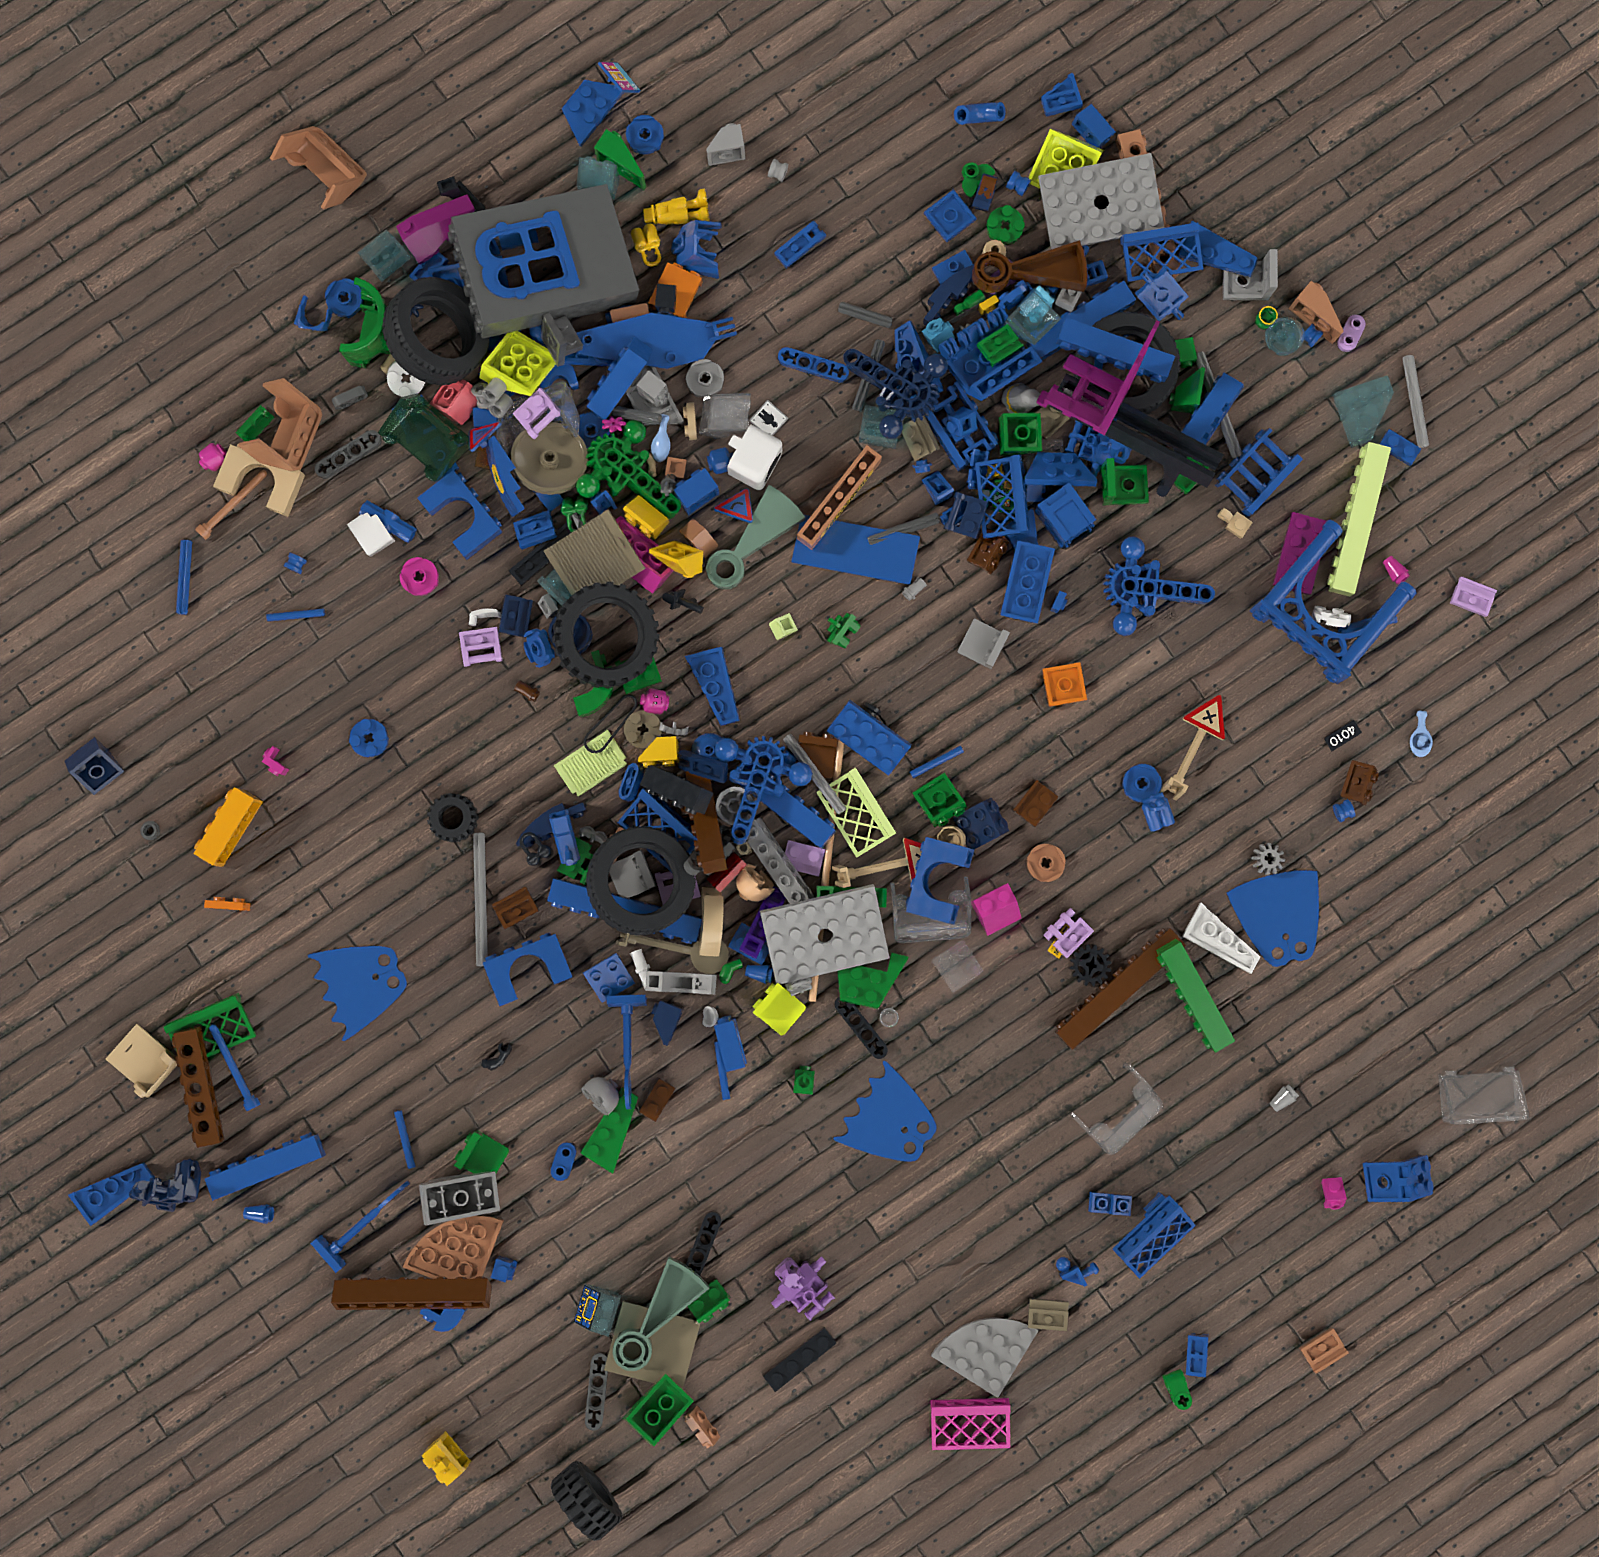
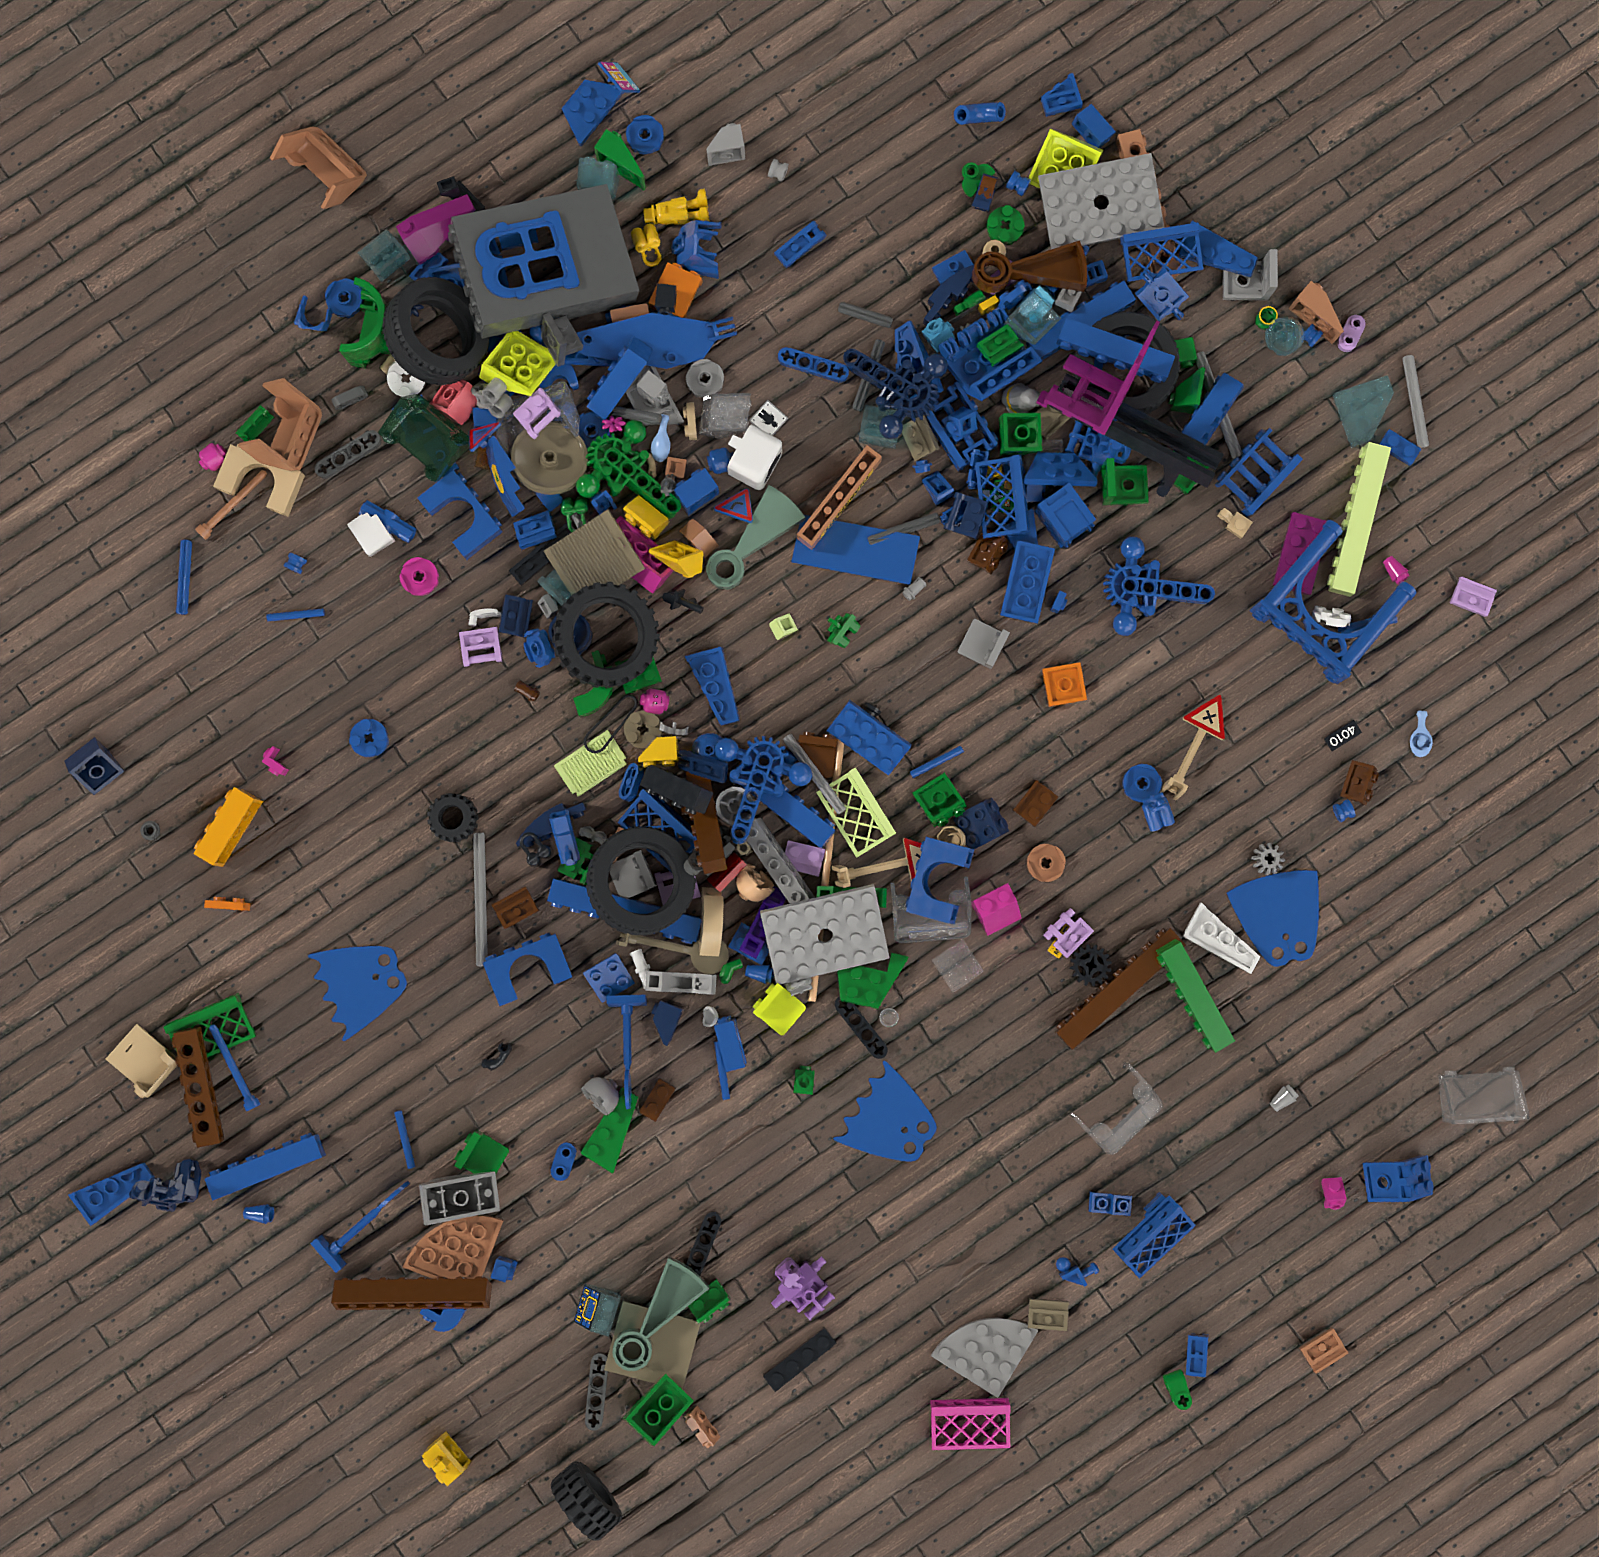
blue plate [924,189,977,242] -> none

